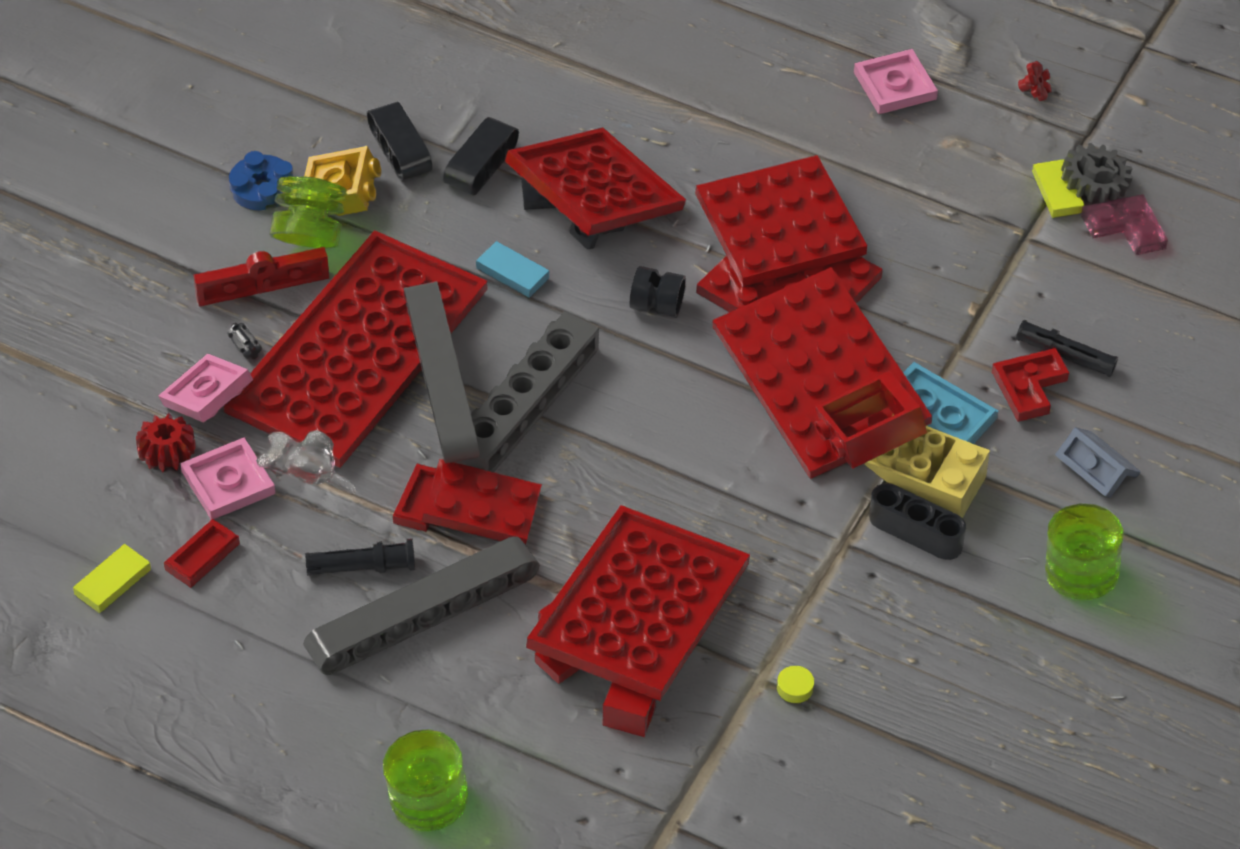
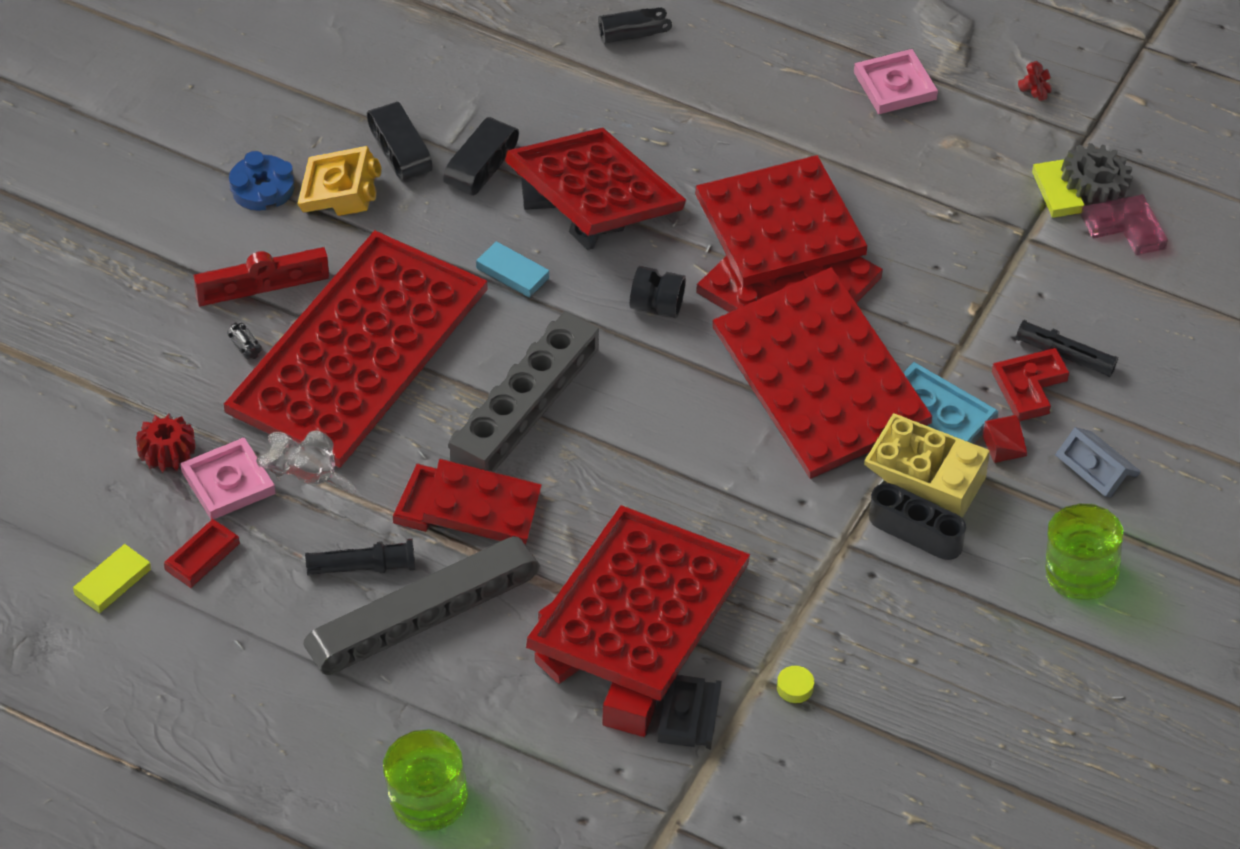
bright pink plate [159,354,253,423] -> none
clear neon green wheel [269,176,347,249] -> none
dark grey beam [404,281,480,464] -> none
red window [815,371,927,469] -> none
none -> black piece [598,7,672,44]
none -> black plate [658,675,722,750]
none -> red slope [983,415,1027,463]

